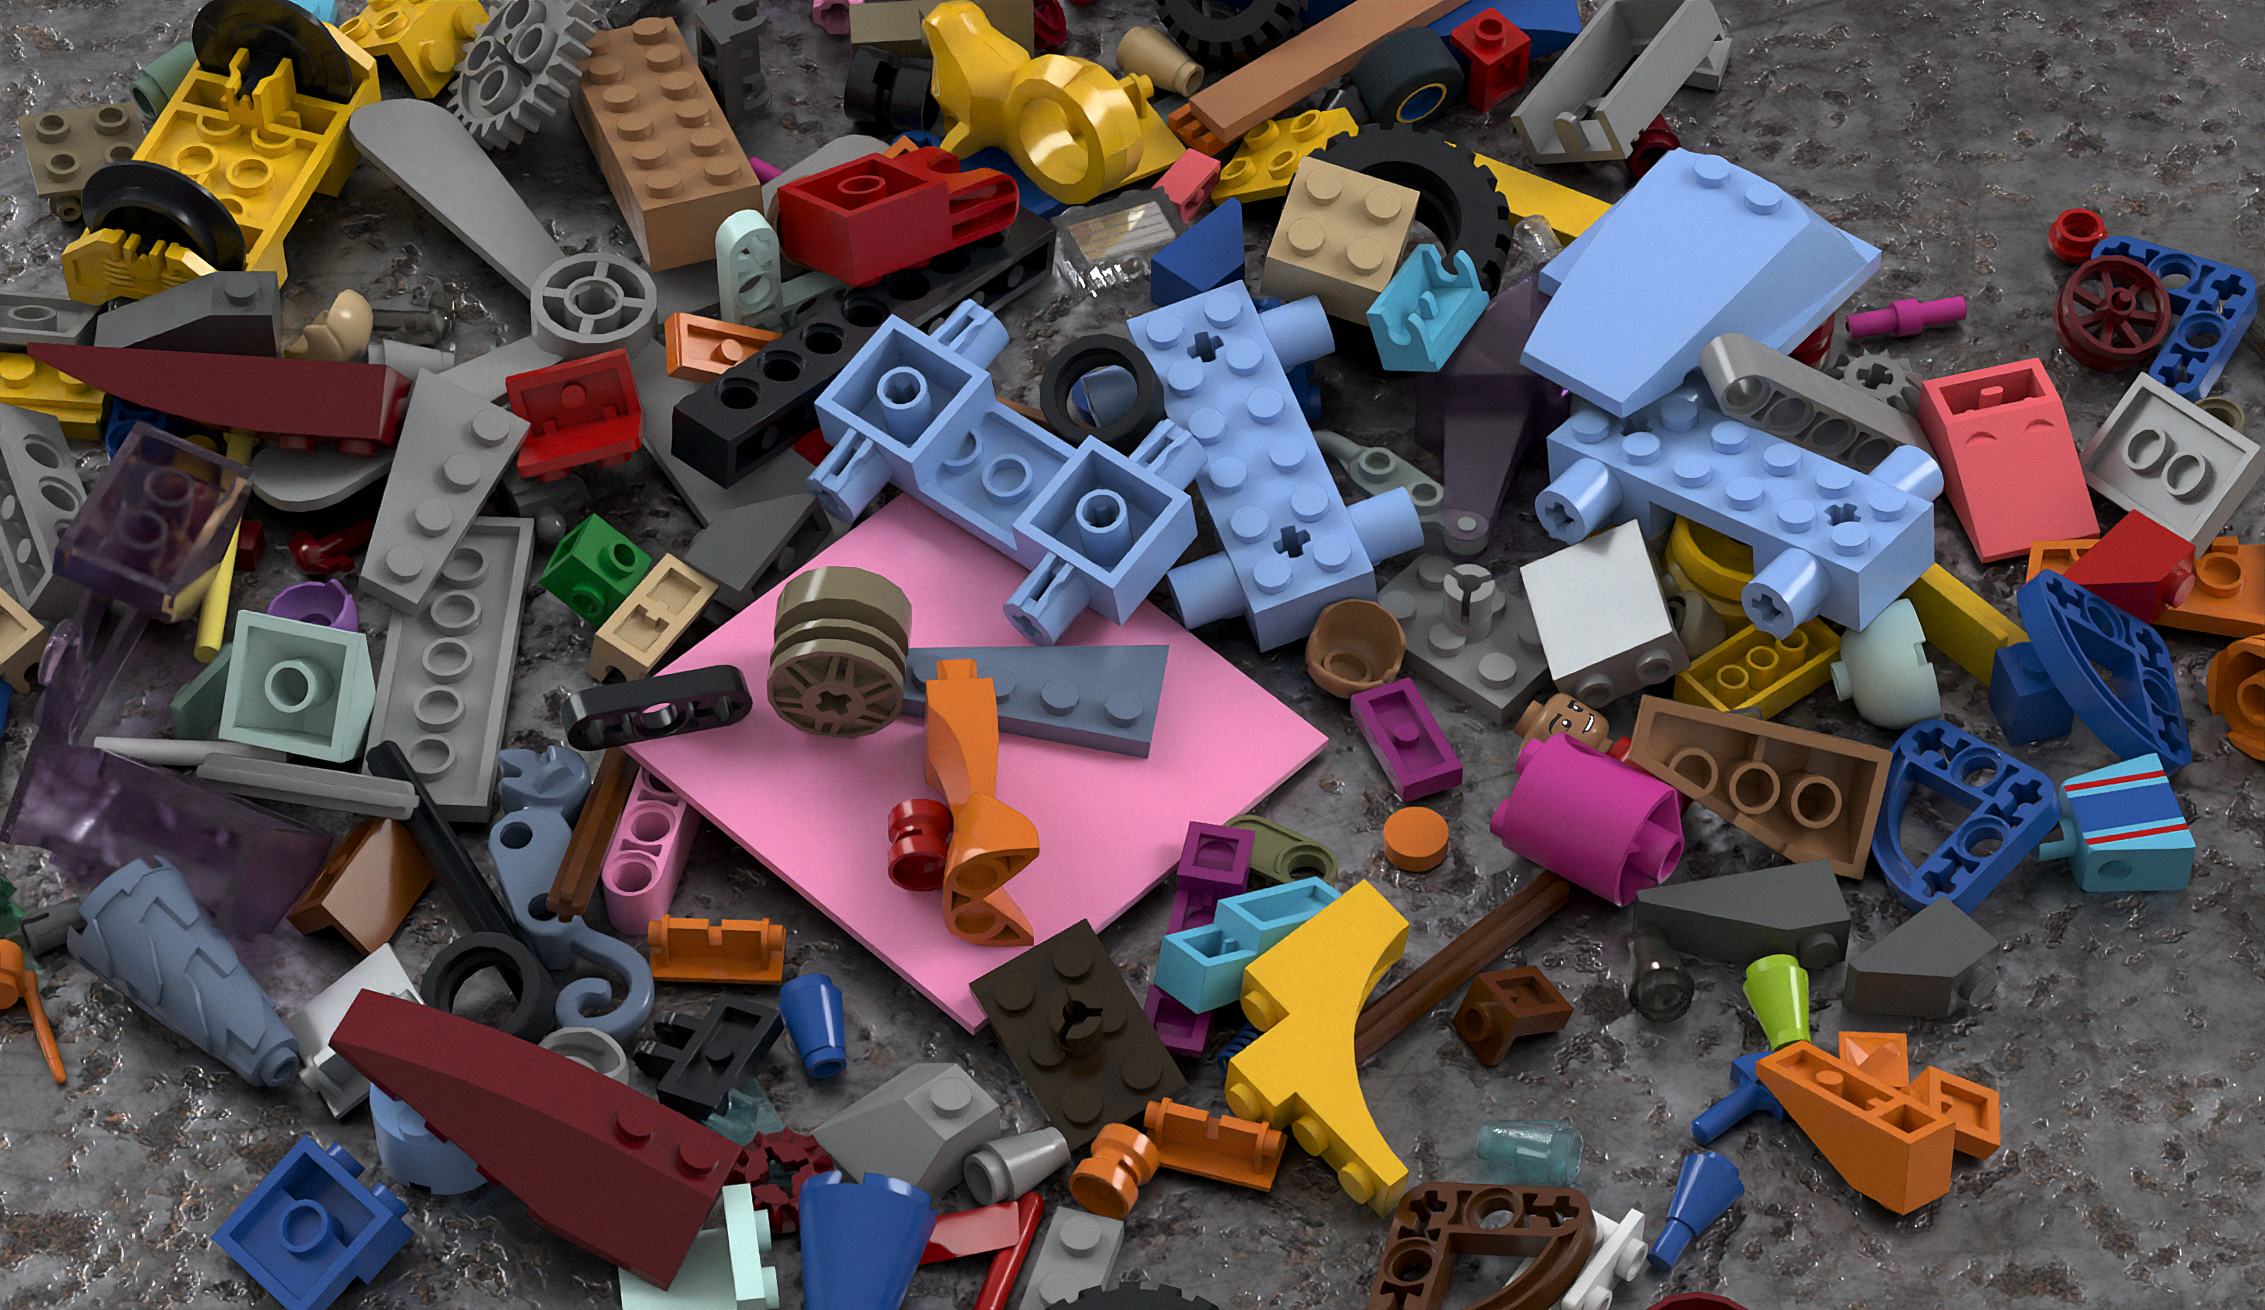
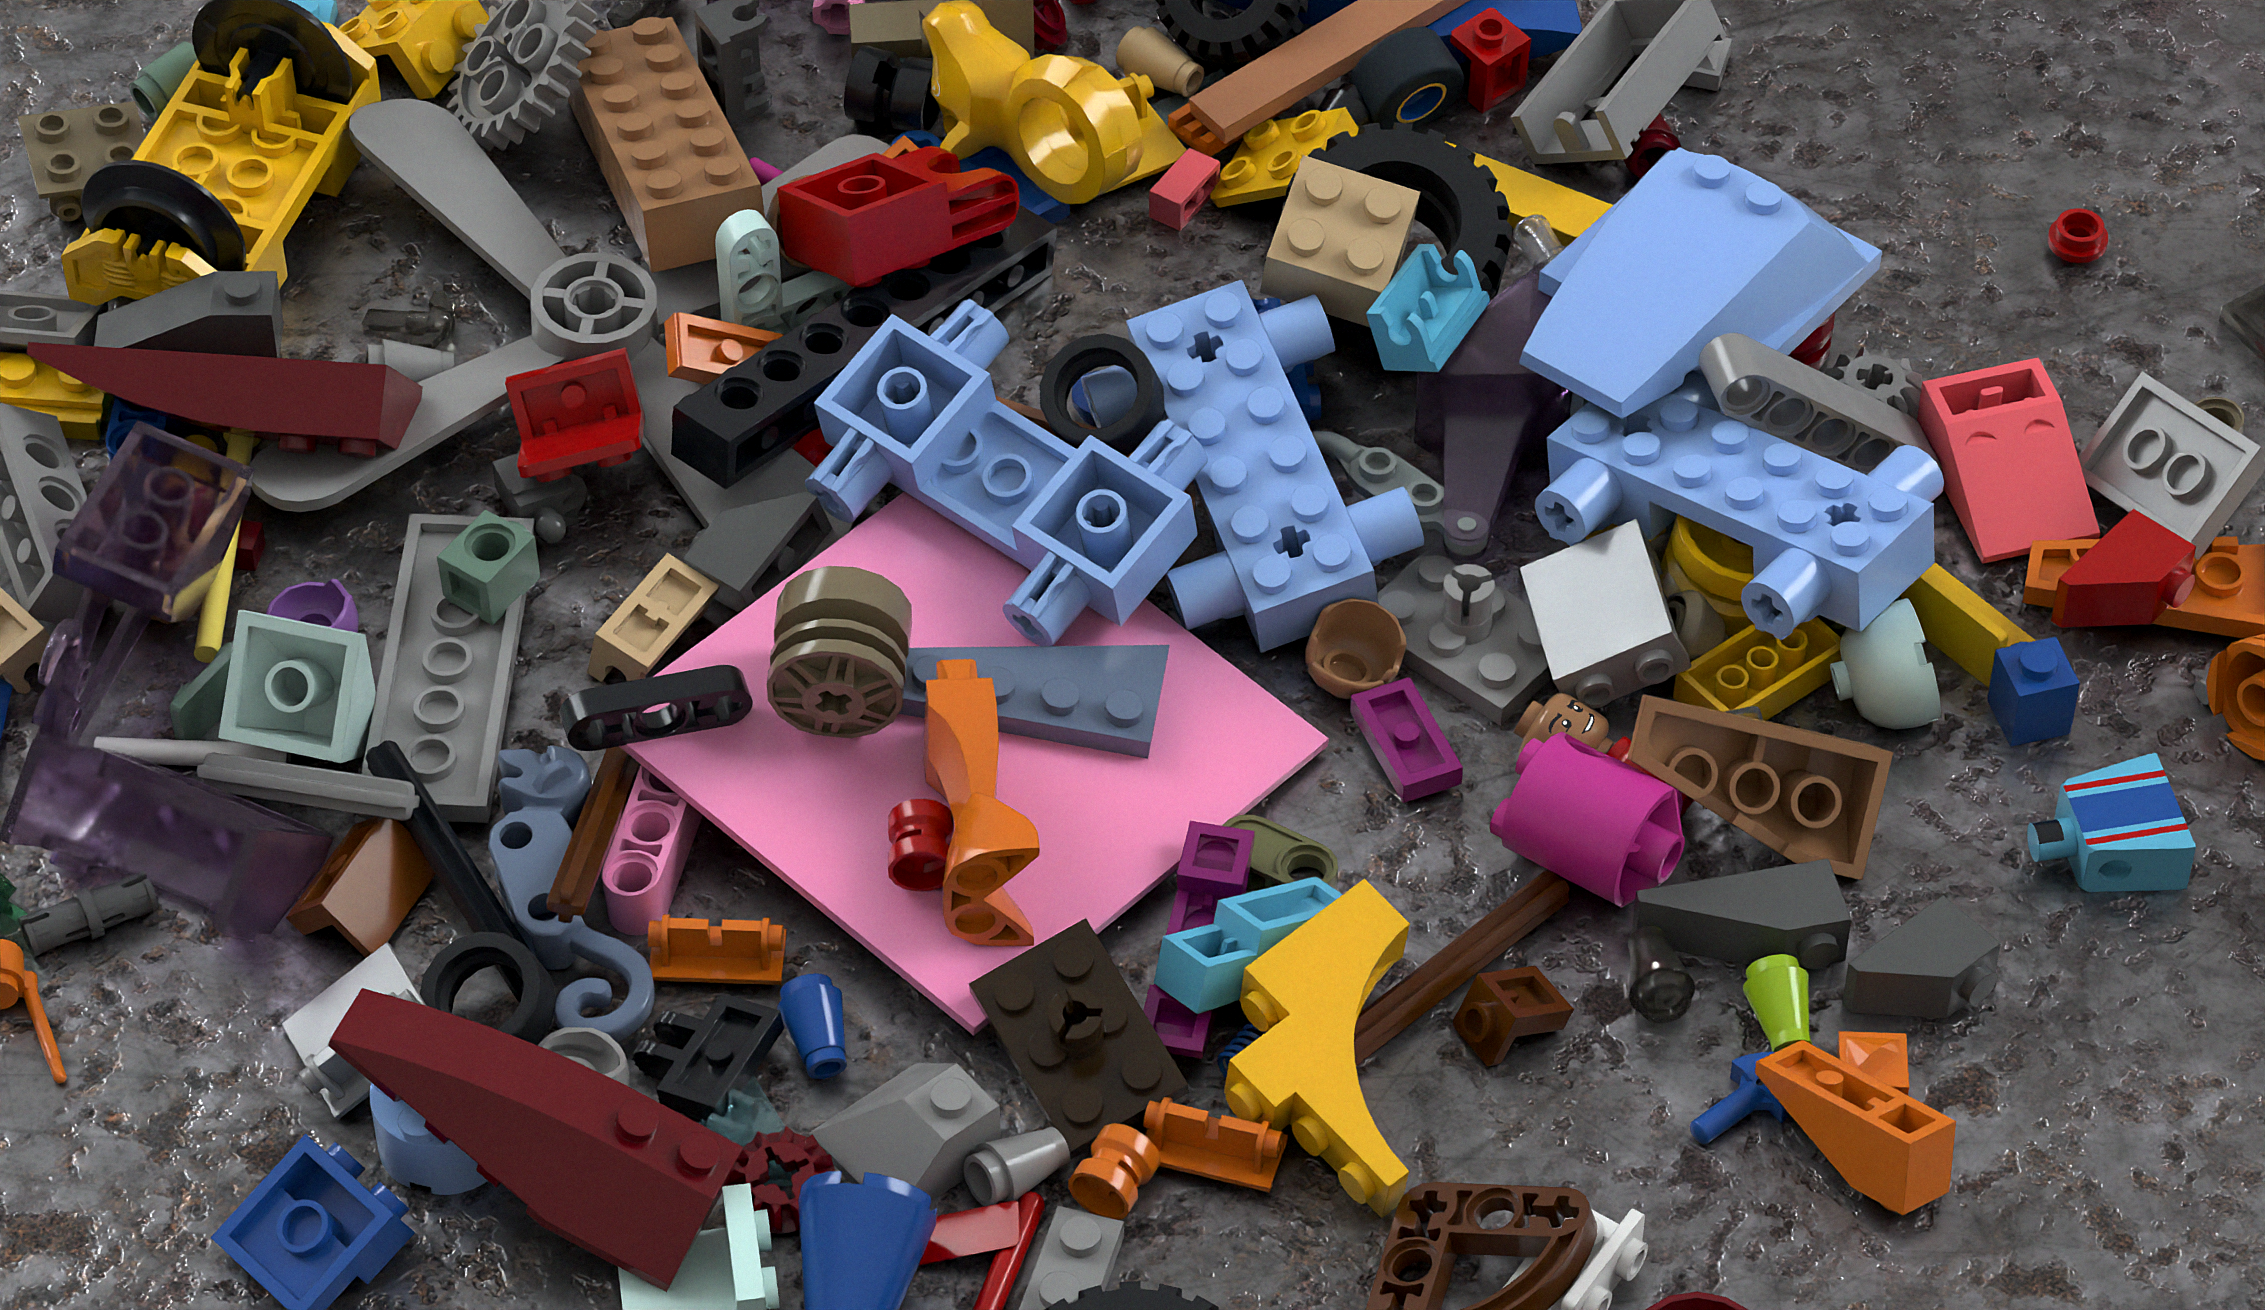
sand blue cone [66,855,299,1087] -> none
tan hair [284,289,373,363] -> none
dark red piece [288,517,376,576] -> none
light grey wing [357,367,531,617] -> none
green brick [538,513,652,628] -> none
clear brick [1050,186,1188,301] -> none
blue slope [1151,197,1245,308] -> none
orange tile [1383,807,1449,872] -> none
clear light blue cone [1477,1119,1584,1187] -> none
blue cone [1647,1152,1745,1272] -> none
dark pink bar [1844,296,1967,340] -> none
blue beam [1871,719,2062,915] -> none
orange bracket [1899,1066,2001,1161] -> none
blue beam [2017,569,2192,779] -> none
dark red wheel [2052,255,2171,372] -> none
blue beam [2091,235,2258,404] -> none
none -> sand green brick [437,509,541,625]

